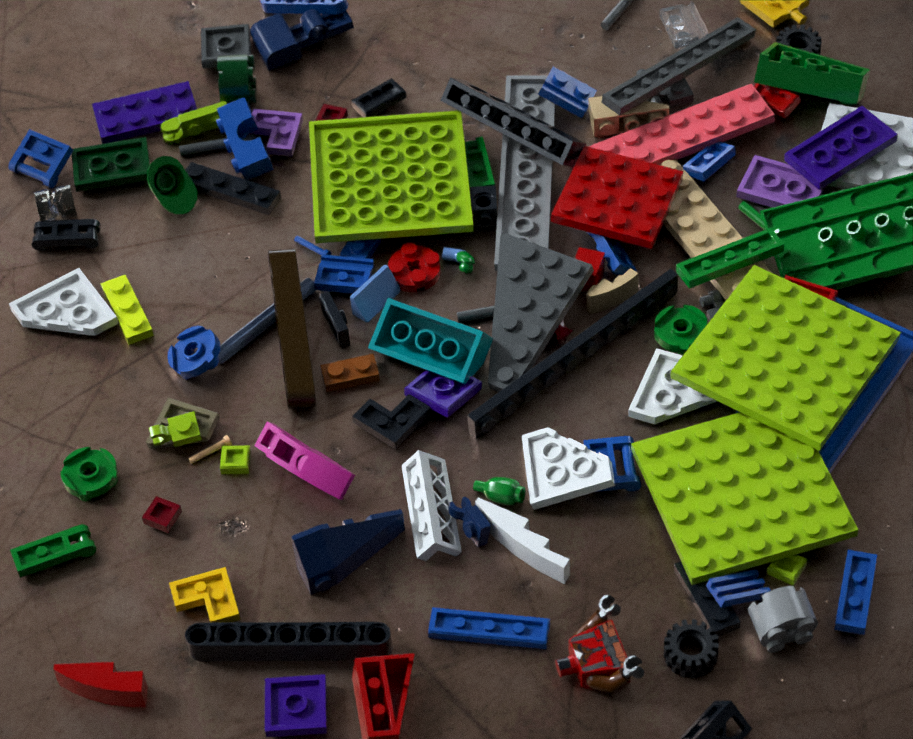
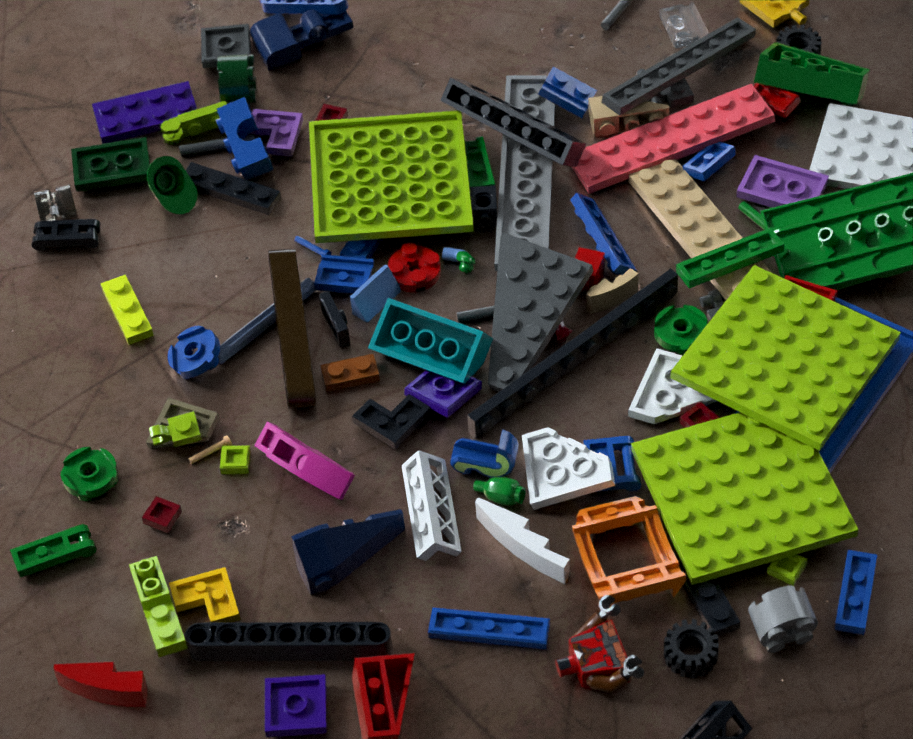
blue plate [8,129,73,188] -> none
white plate [9,268,119,336] -> none
black plate [351,78,407,117] -> none
dark blue plate [448,497,491,547] -> none
red plate [551,146,684,249] -> none
blue tile [706,570,771,608] -> none
dark purple plate [784,106,898,190] -> none
none -> lime slope [129,556,188,658]
none -> blue animal [450,429,519,478]
none -> orange wedge [572,496,686,608]
none -> dark red plate [680,401,719,428]

